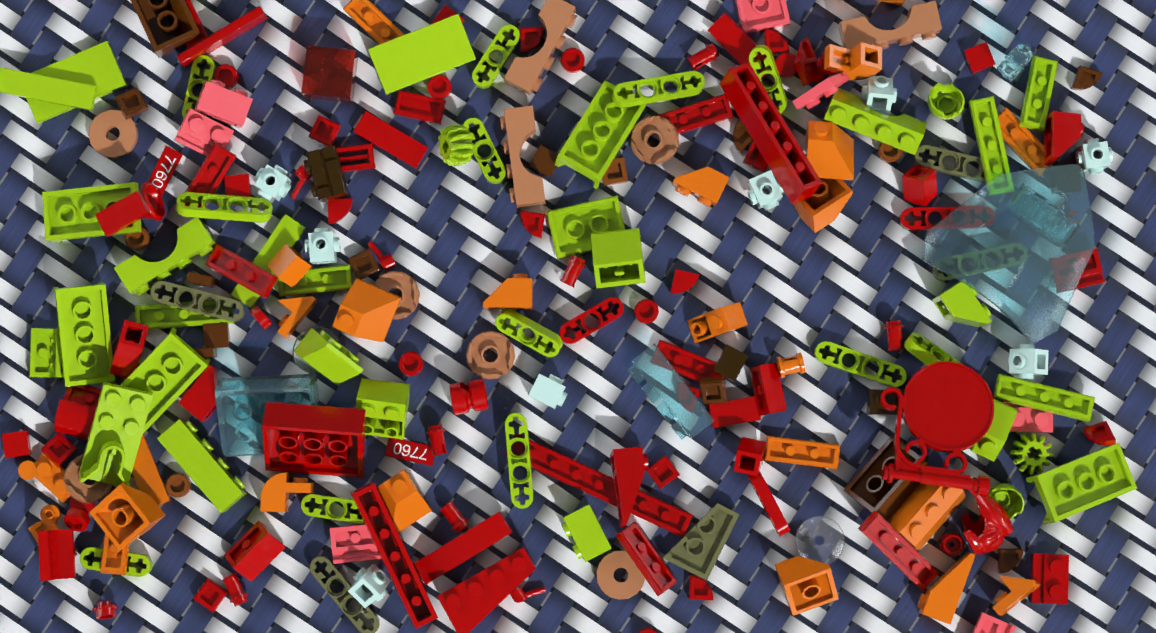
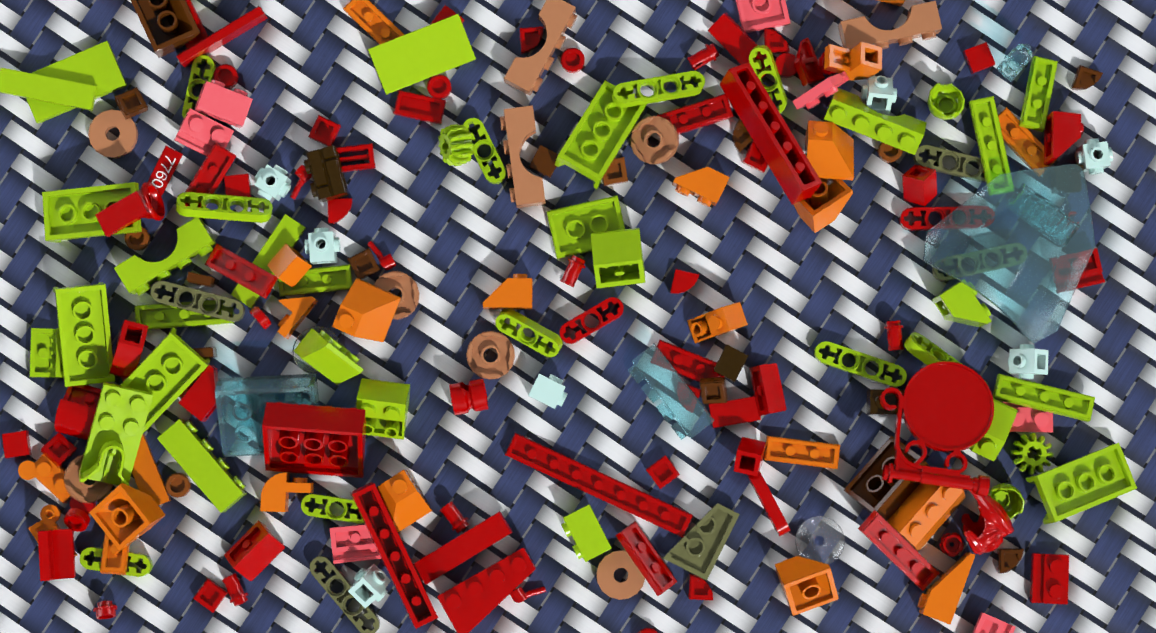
reddish brown tile [203,323,230,348] -> none
clear red brick [301,45,358,103] -> none
red tile [353,111,429,169] -> none
red sticker [385,438,434,466] -> none
red tile [399,351,424,376] -> none
red pin [426,424,448,456] -> none
lime beam [472,25,520,89] -> none
lime beam [505,413,534,509] -> none
red tile [521,210,545,239] -> none
red slope [610,447,648,527] -> none
red tile [634,299,659,324] -> none
light aqua brick [747,170,784,210] -> none
orange bush [776,352,805,378] -> none
orange slope [992,576,1040,616] -> none
red tile [1083,421,1116,446] -> none

